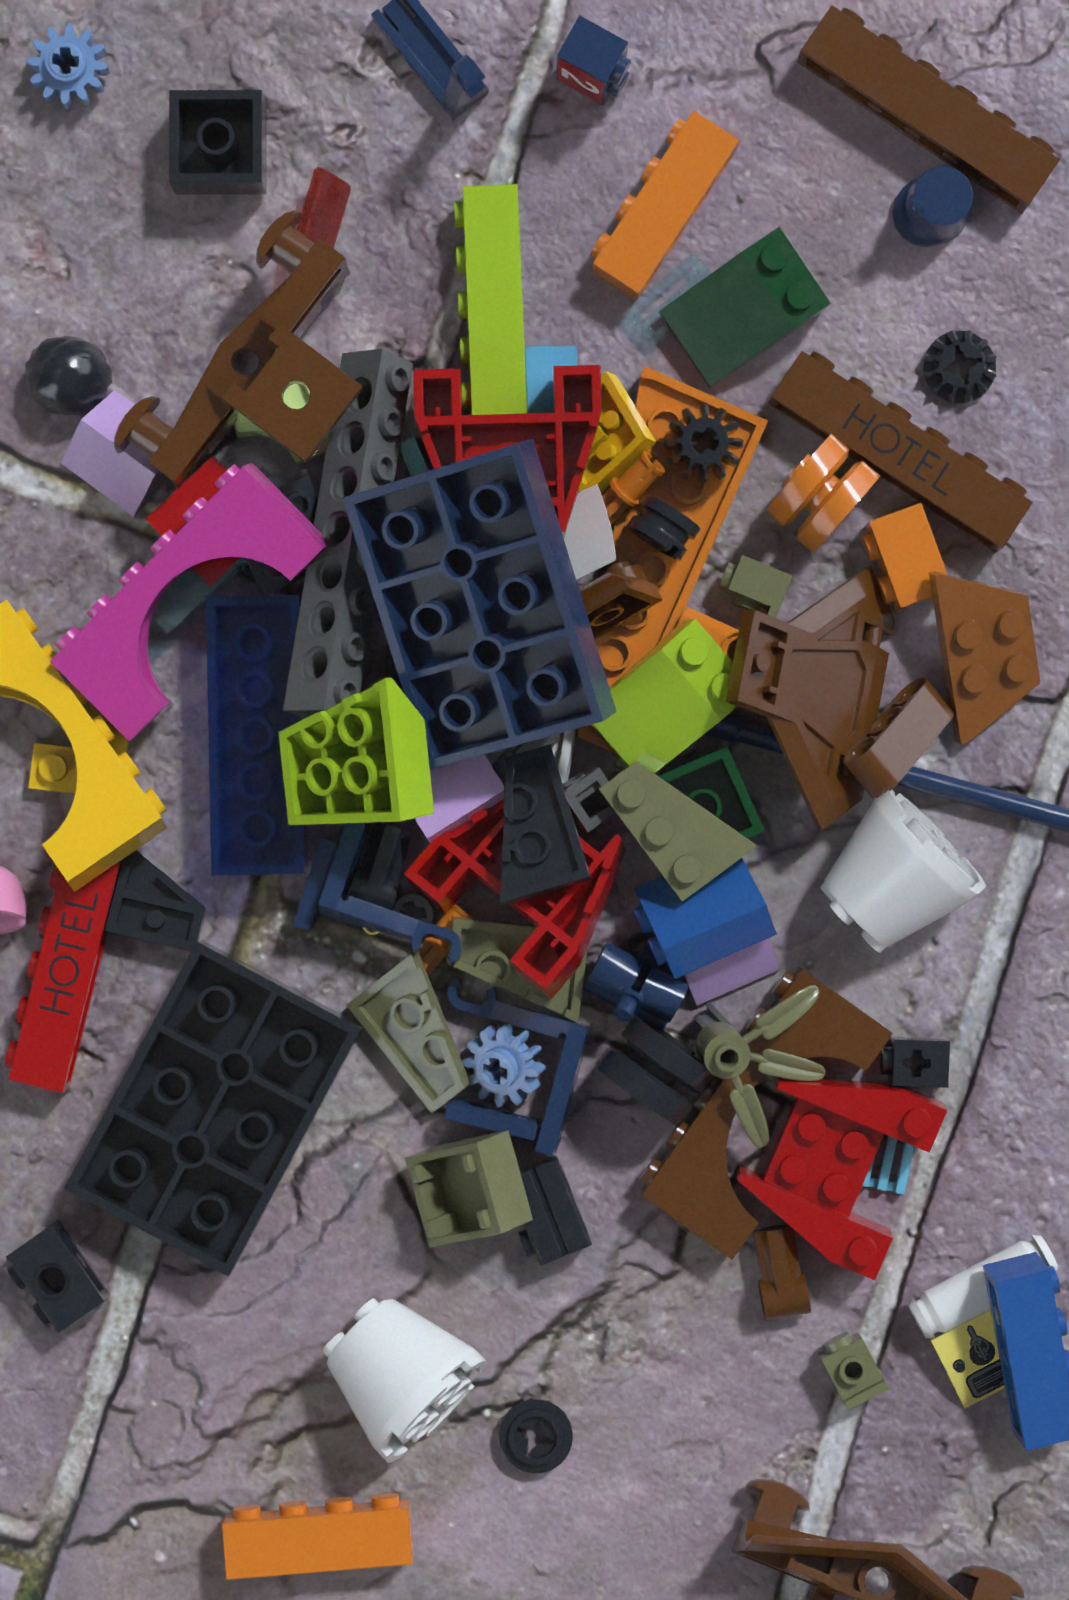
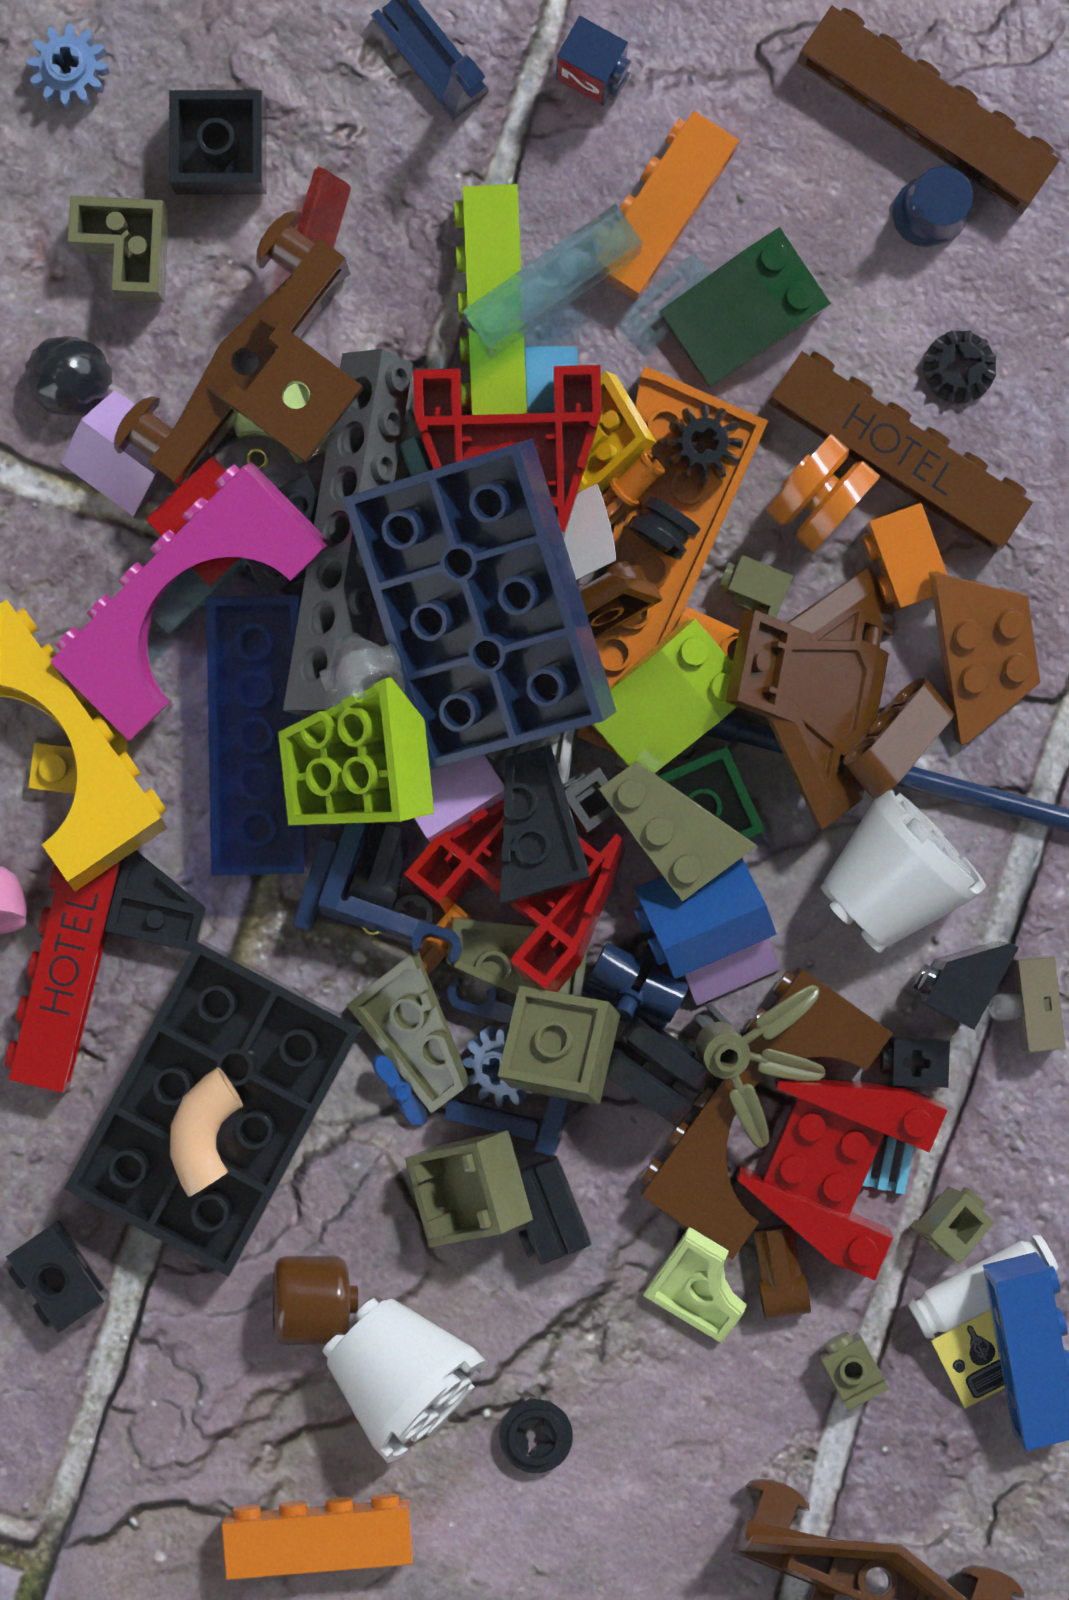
none -> olive brick [68,195,169,303]
none -> light nougat cylinder [170,1067,243,1197]
none -> light yellow piece [246,449,268,470]
none -> reddish brown head [272,1256,358,1345]
none -> clear helmet [320,636,405,707]
none -> blue piece [372,1055,428,1125]
none -> clear light blue brick [462,203,643,359]
none -> olive container [498,985,620,1105]
none -> yellowish green tile [643,1227,747,1343]
none -> olive brick [909,1186,995,1265]
none -> black slope [912,941,1019,1030]
none -> dark tan piece [988,955,1066,1053]

